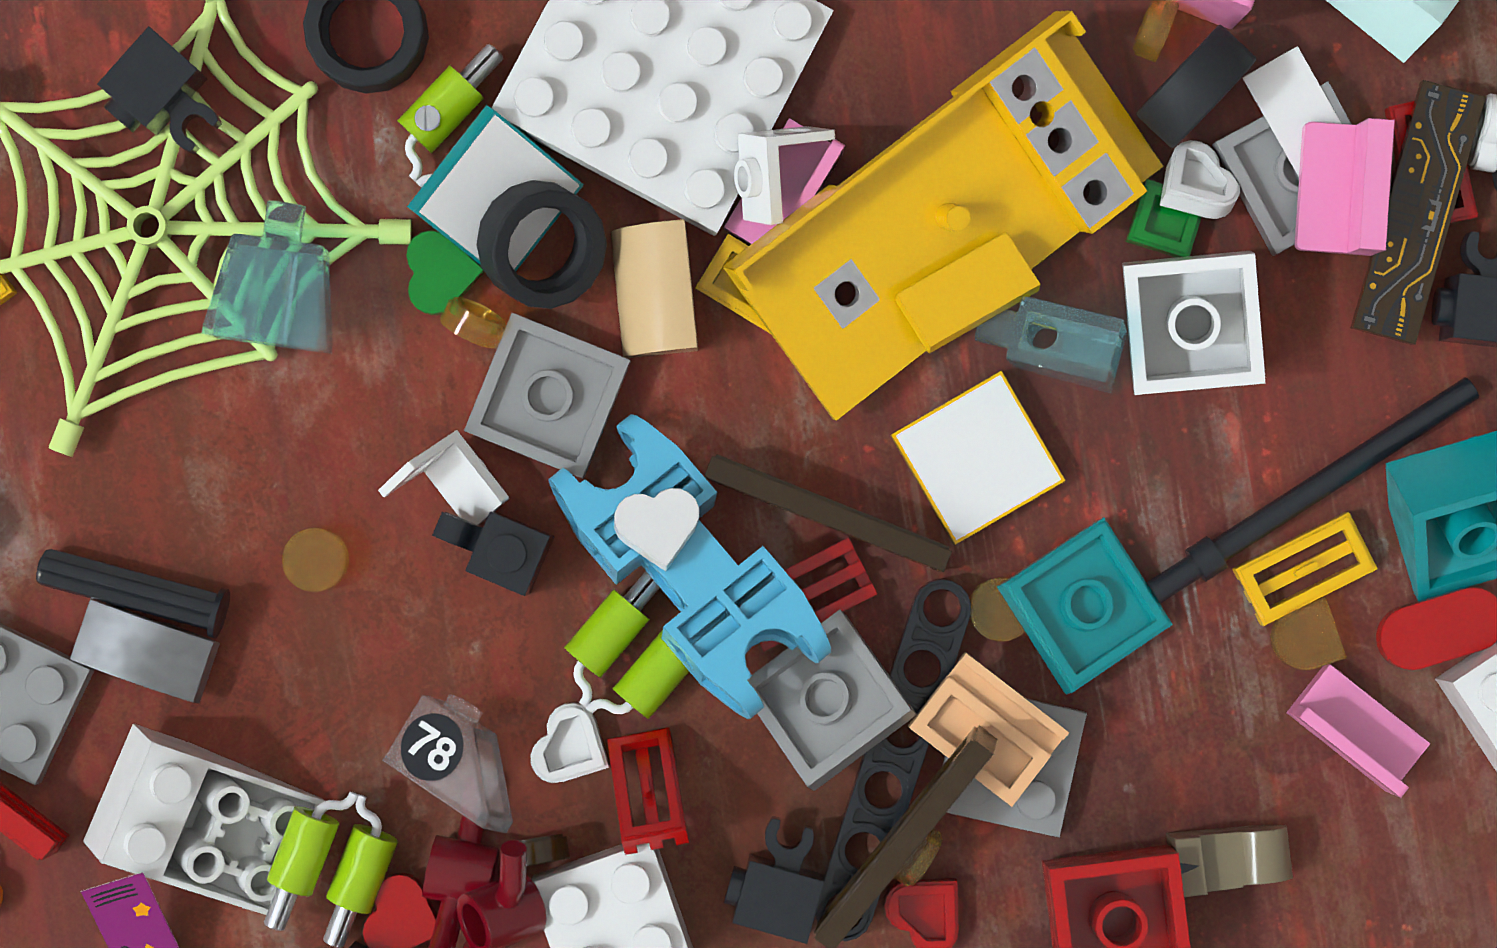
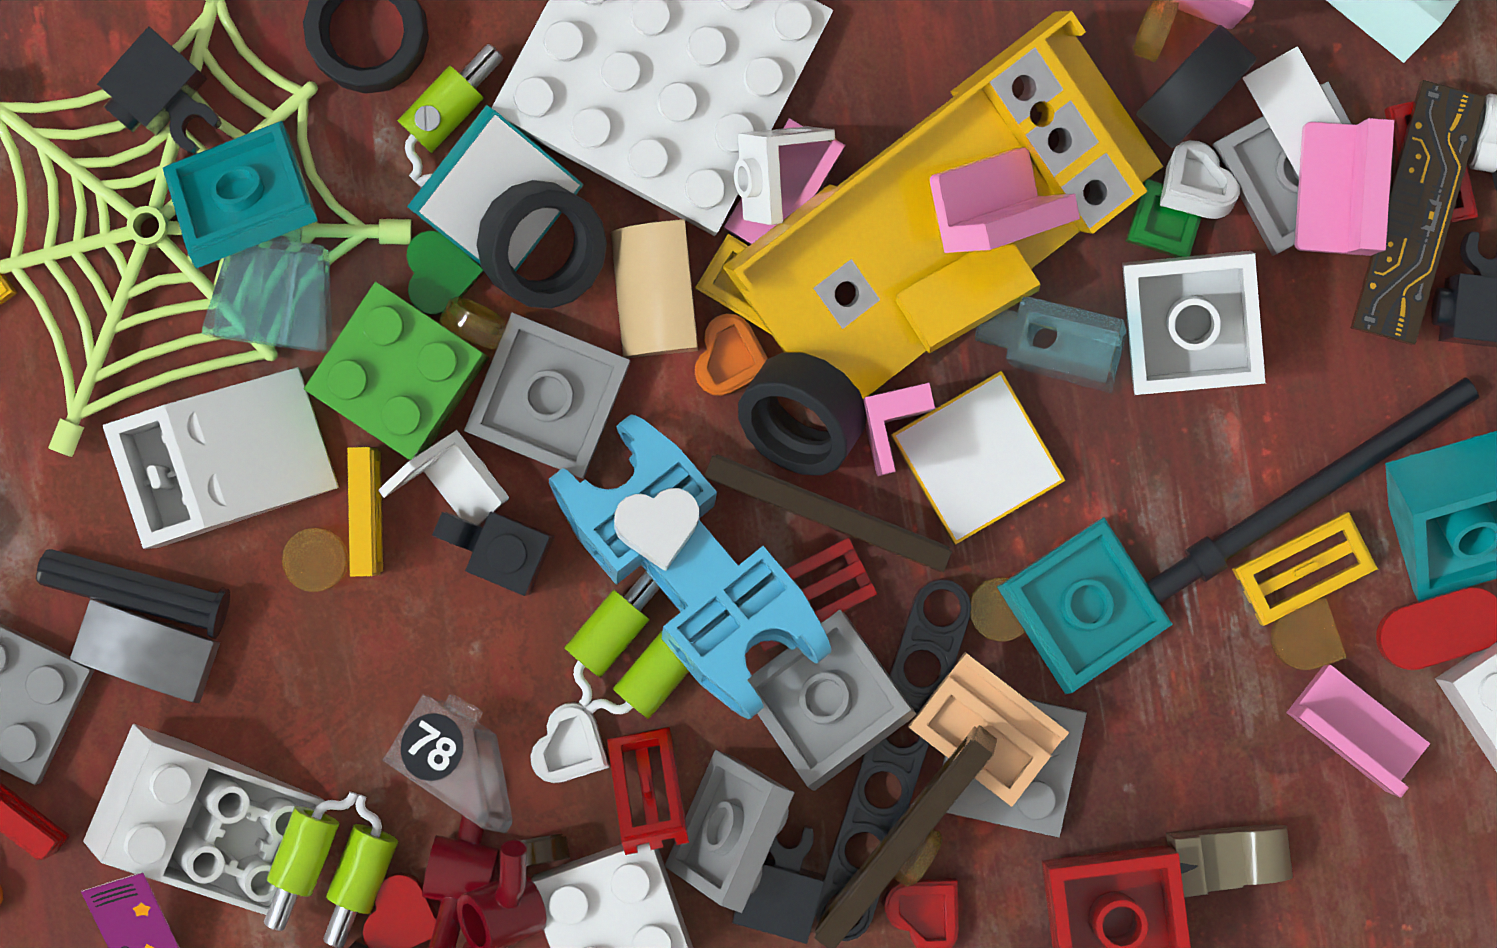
none -> white slope [102,367,339,549]
none -> teal tile [162,121,318,269]
none -> bright green brick [304,282,490,460]
none -> yellow tile [347,447,383,577]
none -> light grey plate [665,750,794,913]
none -> orange tile [695,314,768,396]
none -> black tyre [738,352,867,475]
none -> bright pink panel [863,383,935,476]
none -> bright pink panel [930,148,1080,253]

